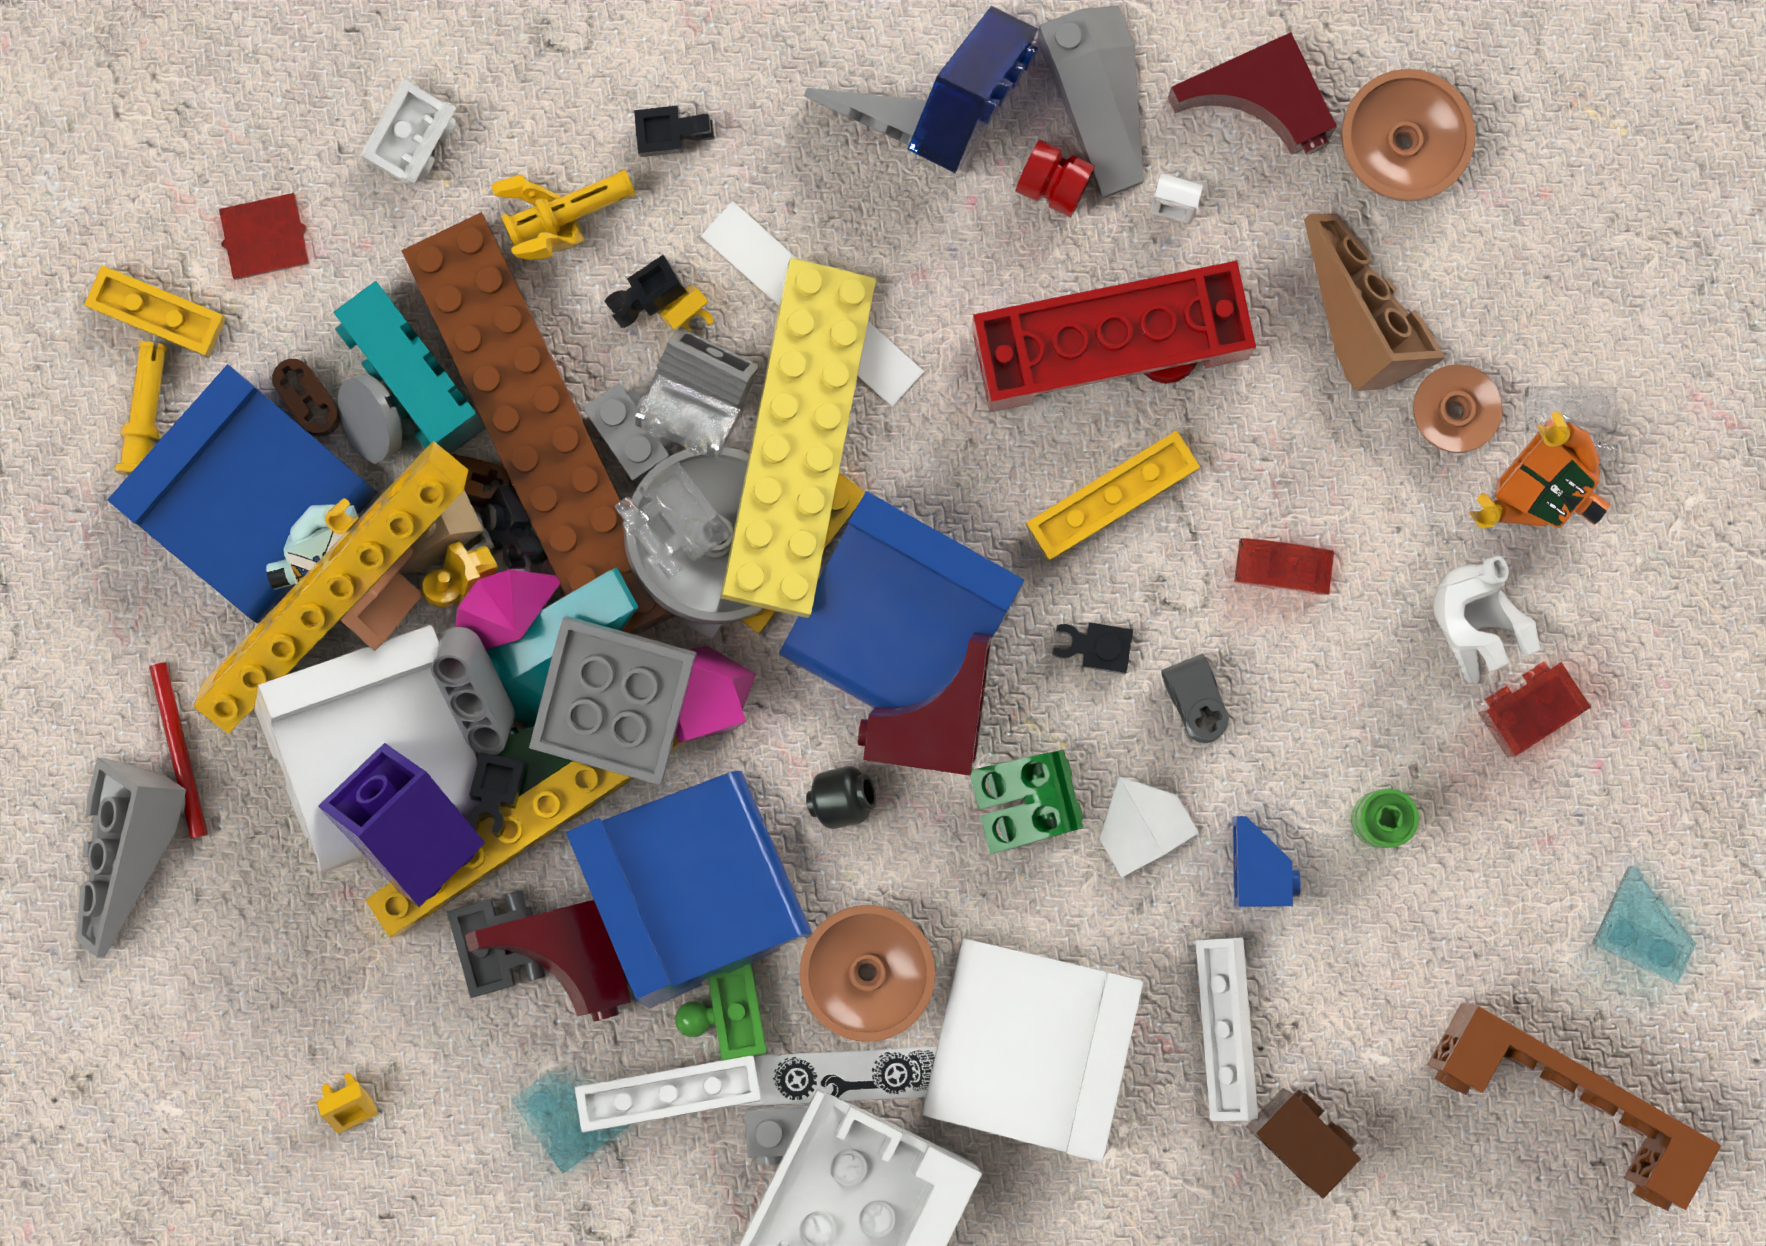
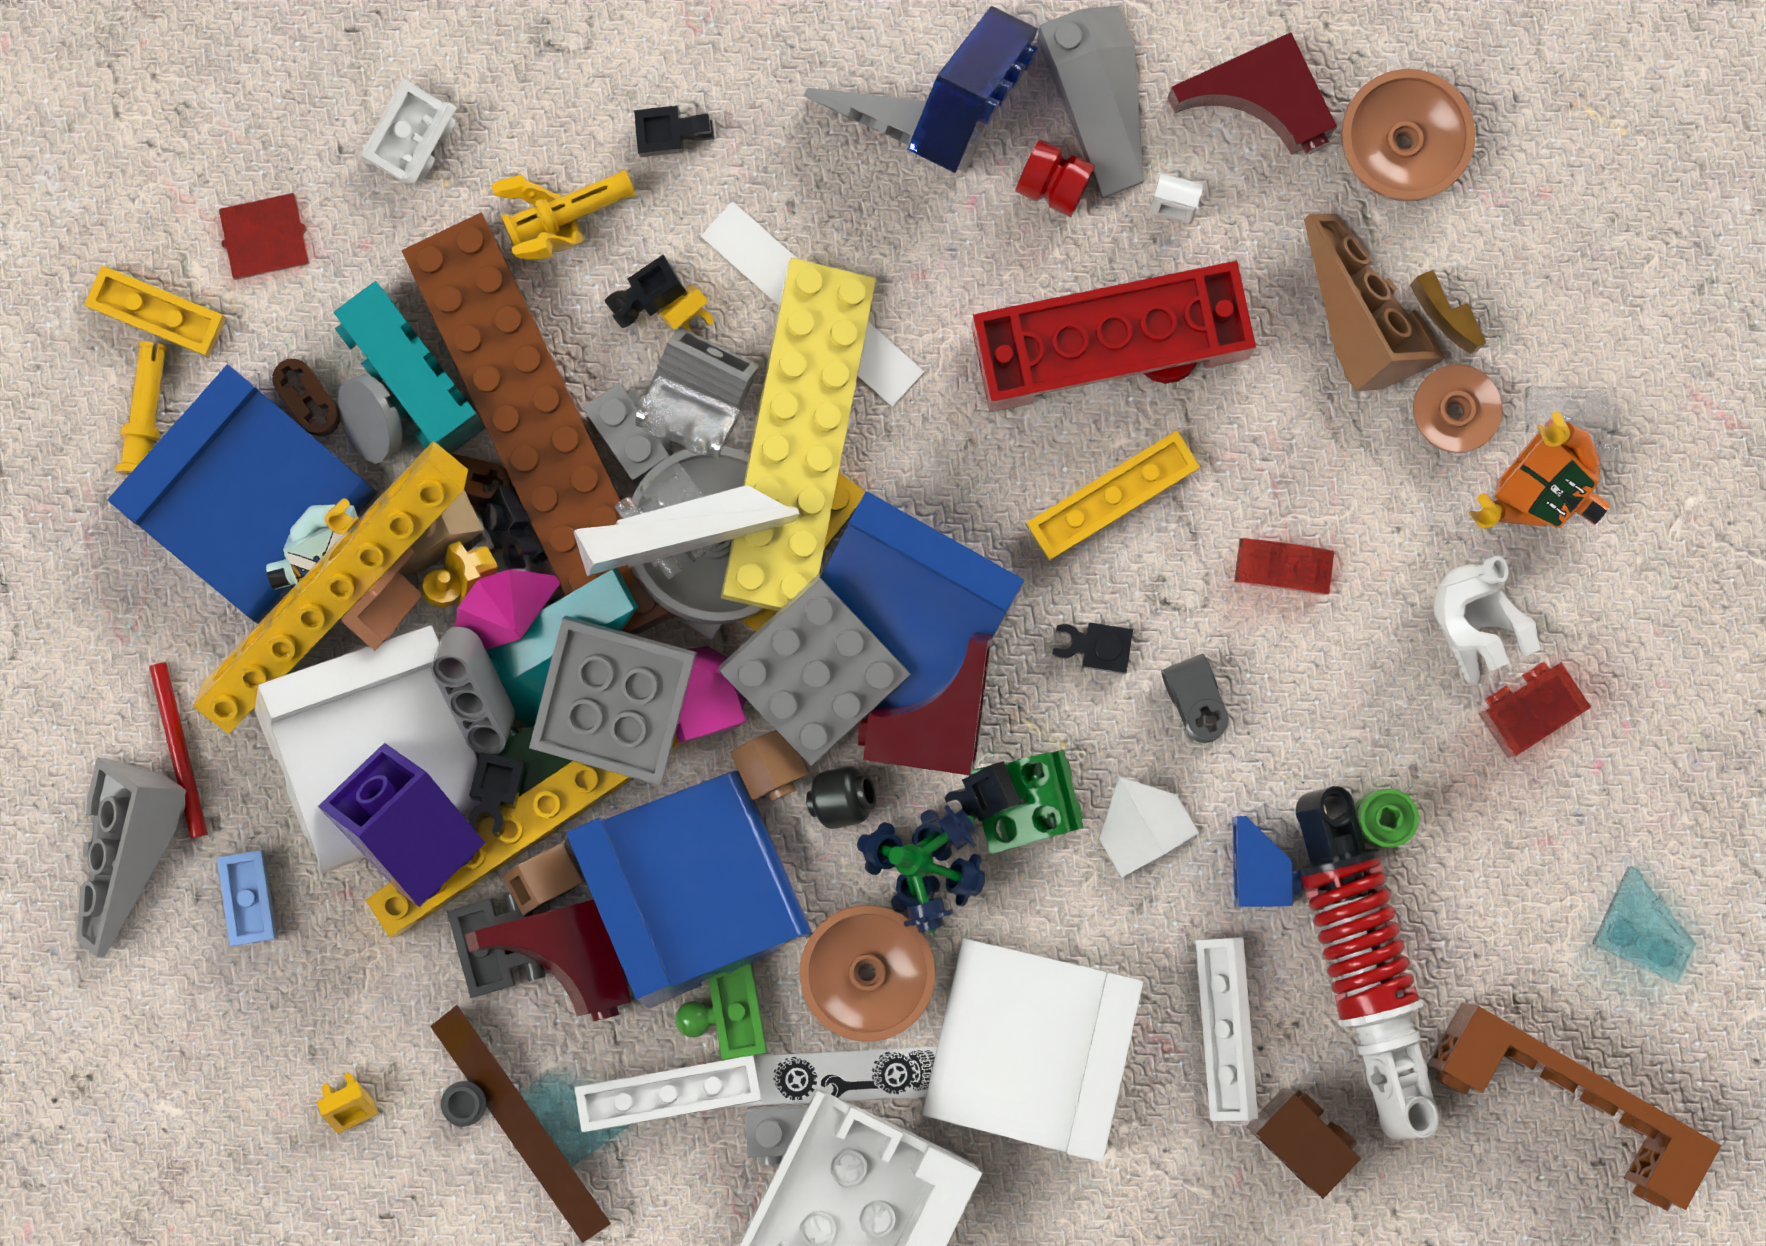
none -> light blue plate [217,850,278,946]
none -> reddish brown sticker [430,1005,611,1243]
none -> dark grey plate [441,1081,487,1127]
none -> medium nougat brick [502,843,583,915]
none -> white wedge [574,485,800,576]
none -> light grey plate [718,575,911,766]
none -> medium nougat brick [730,730,809,801]
none -> dark blue plant [857,805,985,933]
none -> black plate [944,761,1021,822]
none -> piece [1296,786,1439,1140]
none -> pearl gold slope [1410,270,1486,354]

